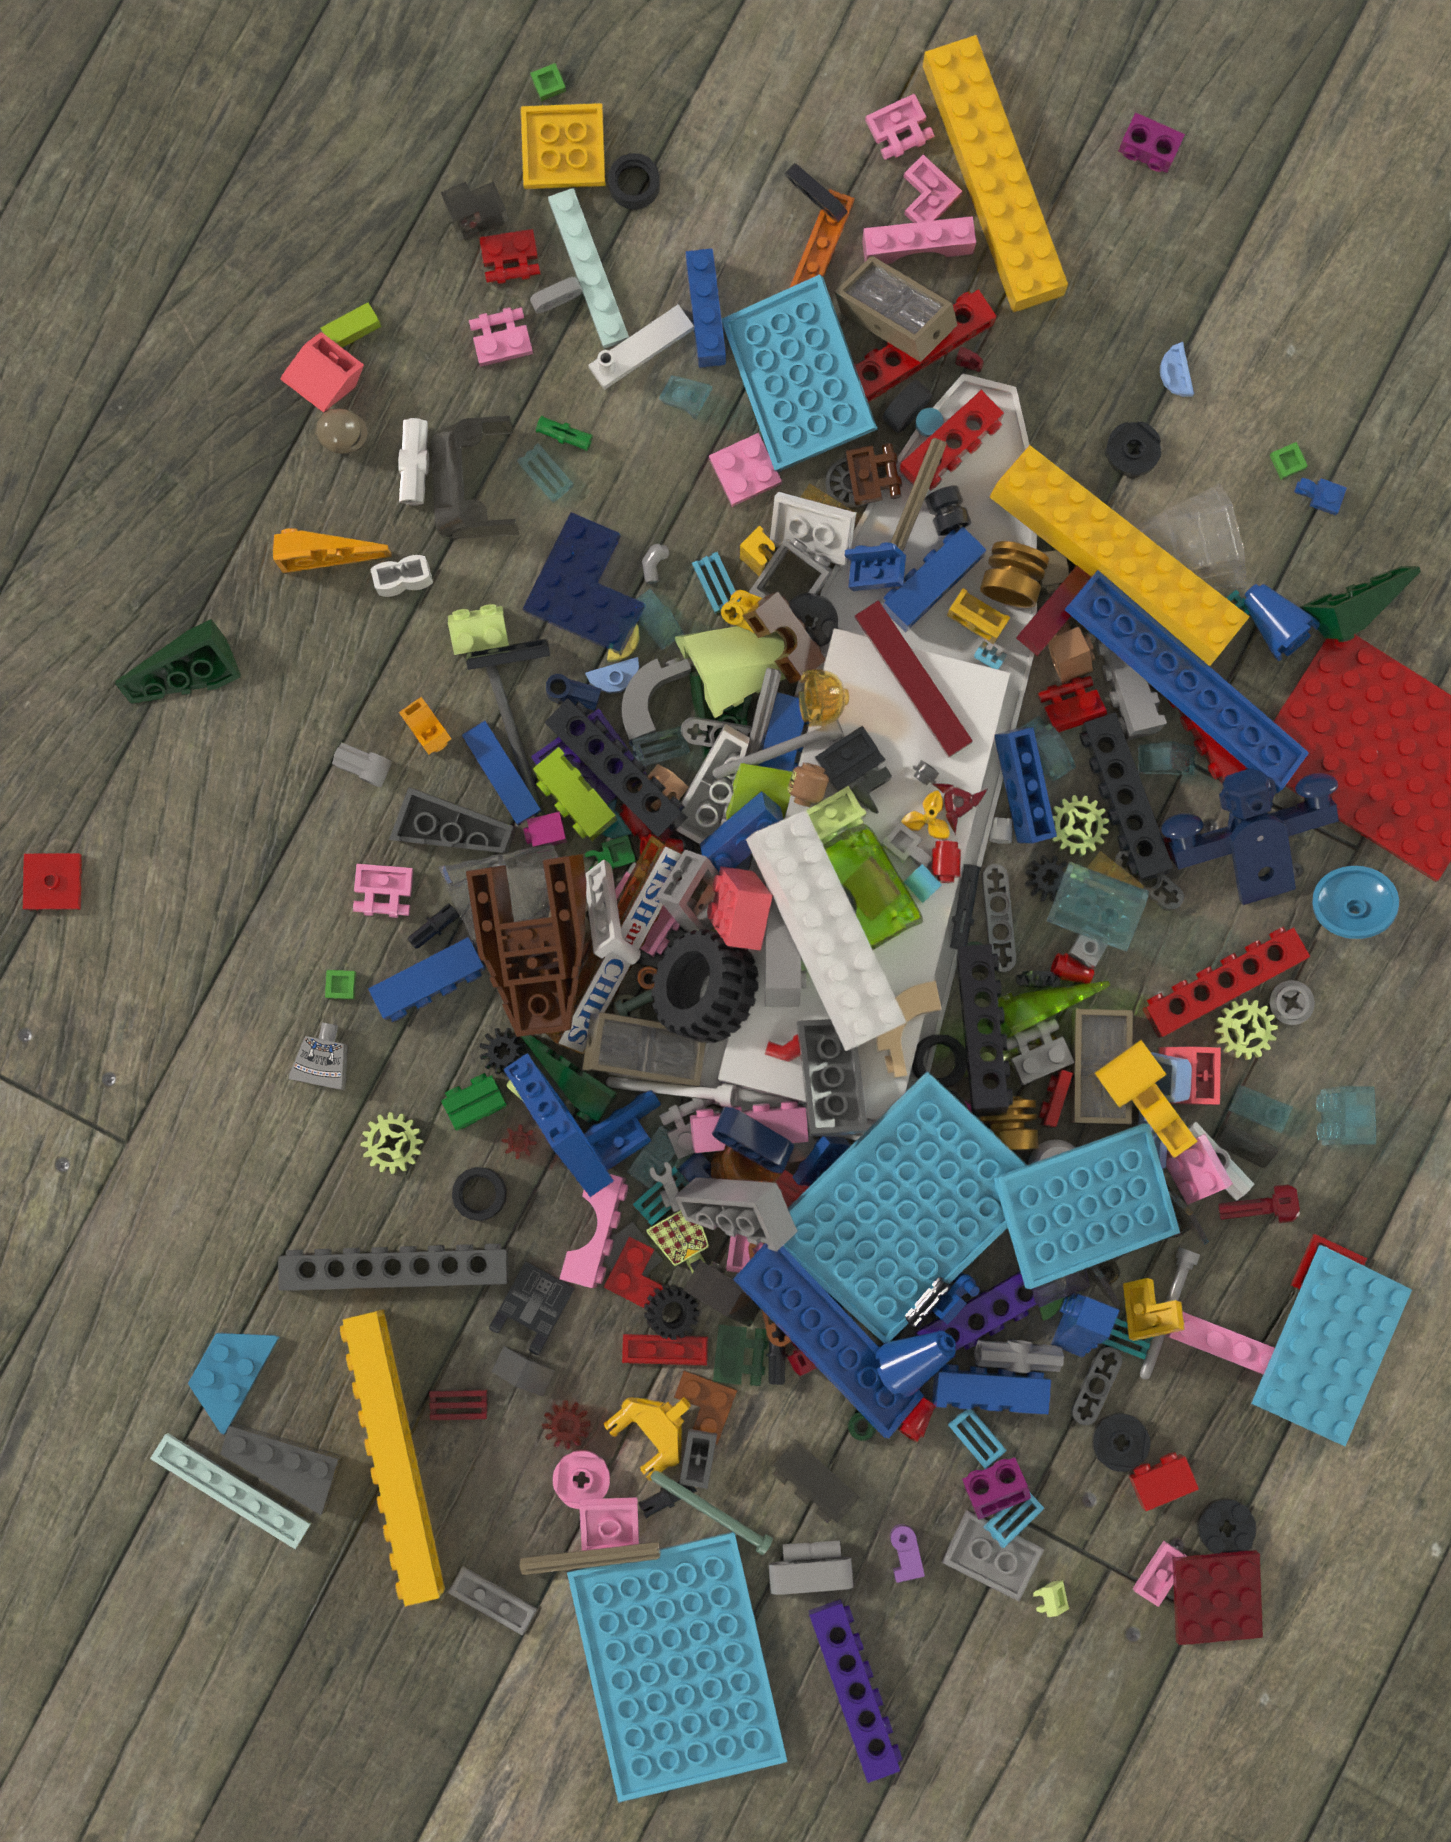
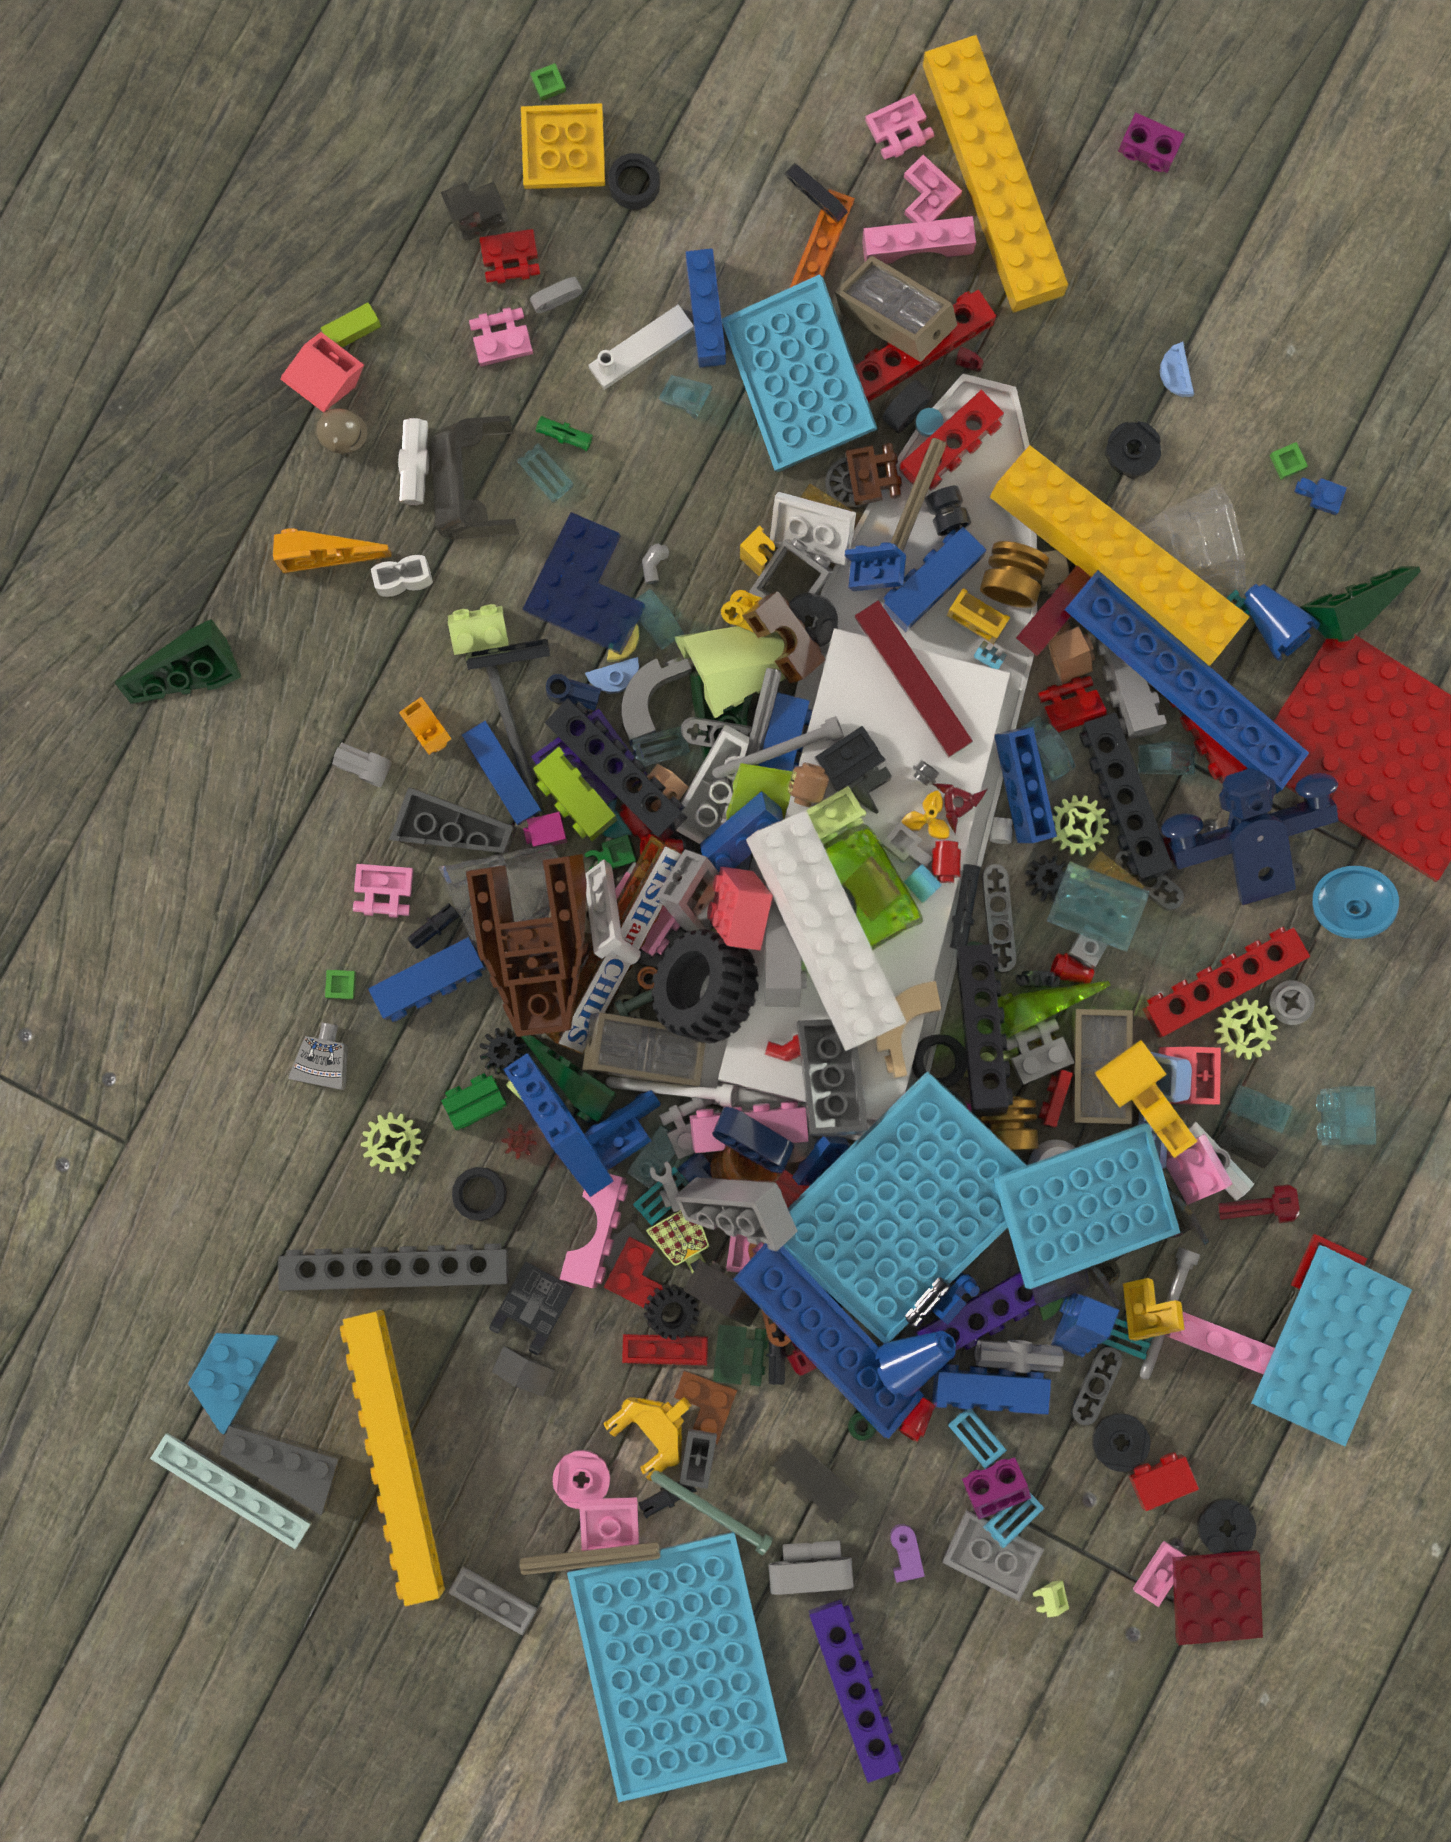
red plate [23,853,82,910] -> none
dark red tile [429,1390,487,1420] -> none
clear red gear [542,1400,591,1450] -> none
light aqua plate [548,188,629,349] -> none
medium azure tile [692,552,740,614] -> none
bright pink plate [709,433,782,507] -> none
clear yellow cylinder [799,669,849,727] -> none

